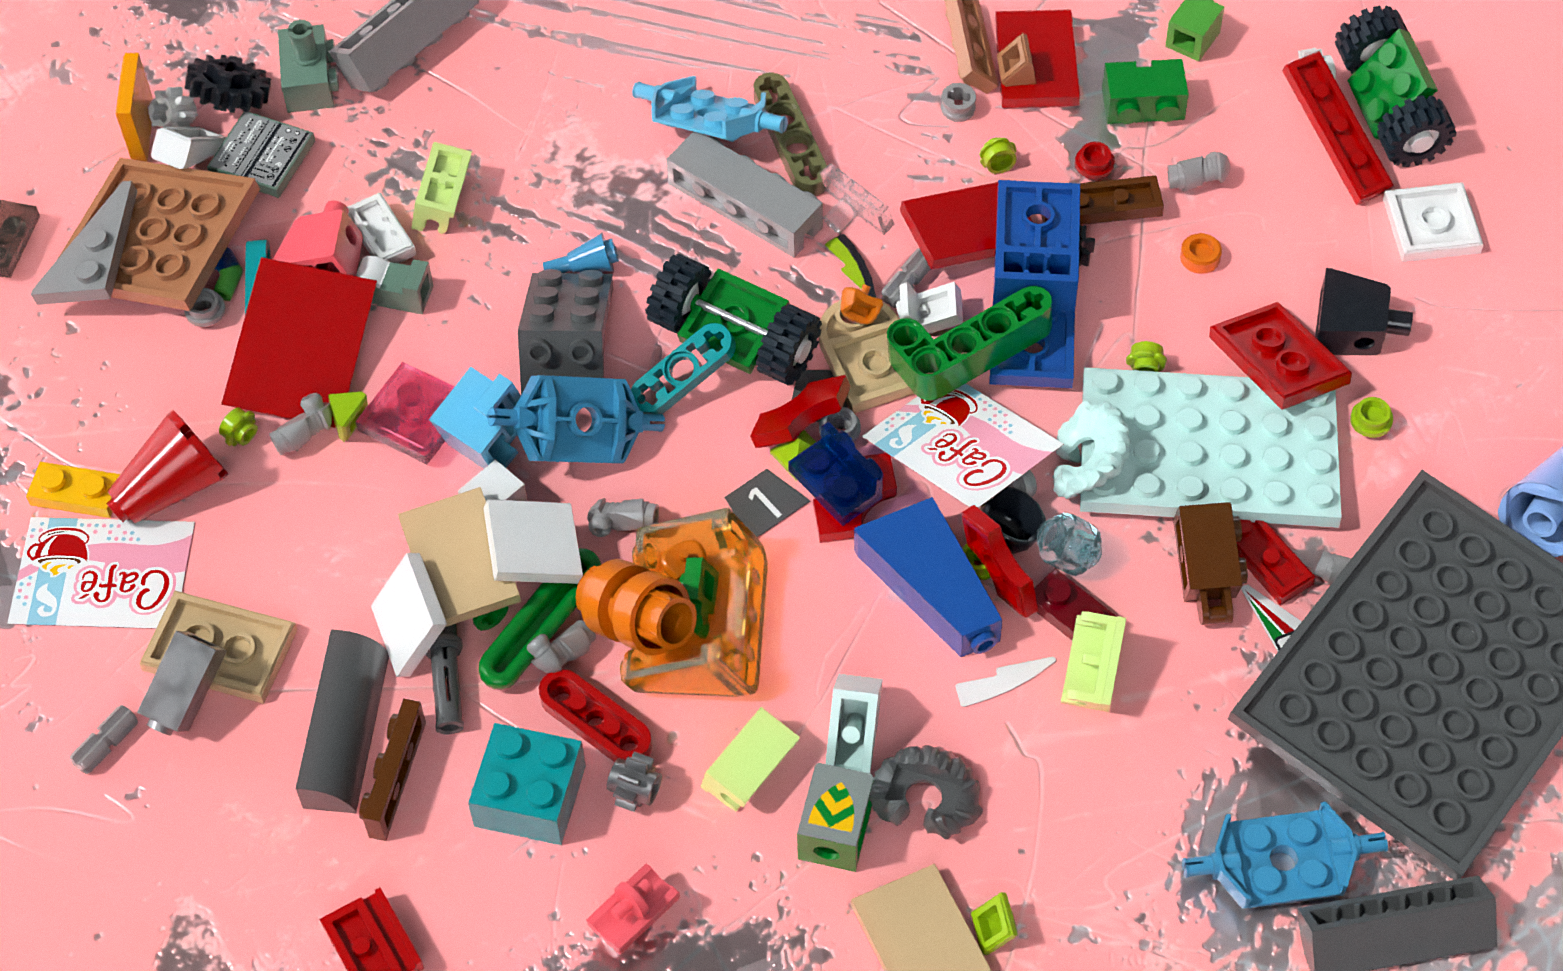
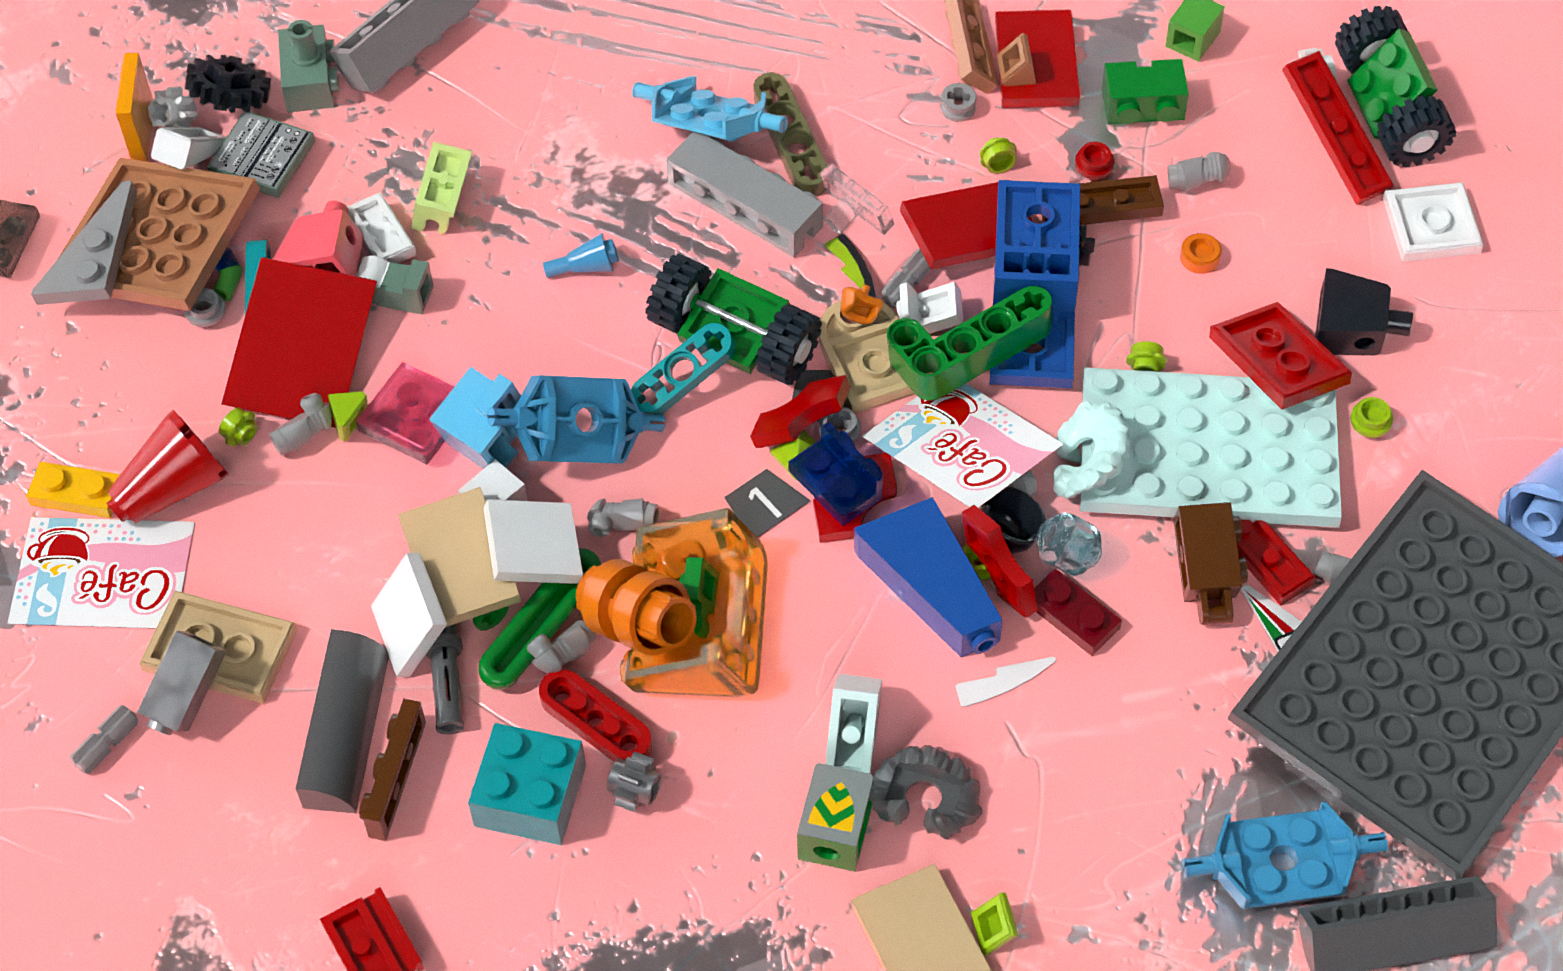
dark grey bracket [518,269,613,395] -> none
coral hips [586,863,680,955] -> none
yellowish green hinge [700,707,800,811] -> none
yellowish green hinge [1061,612,1126,712] -> none

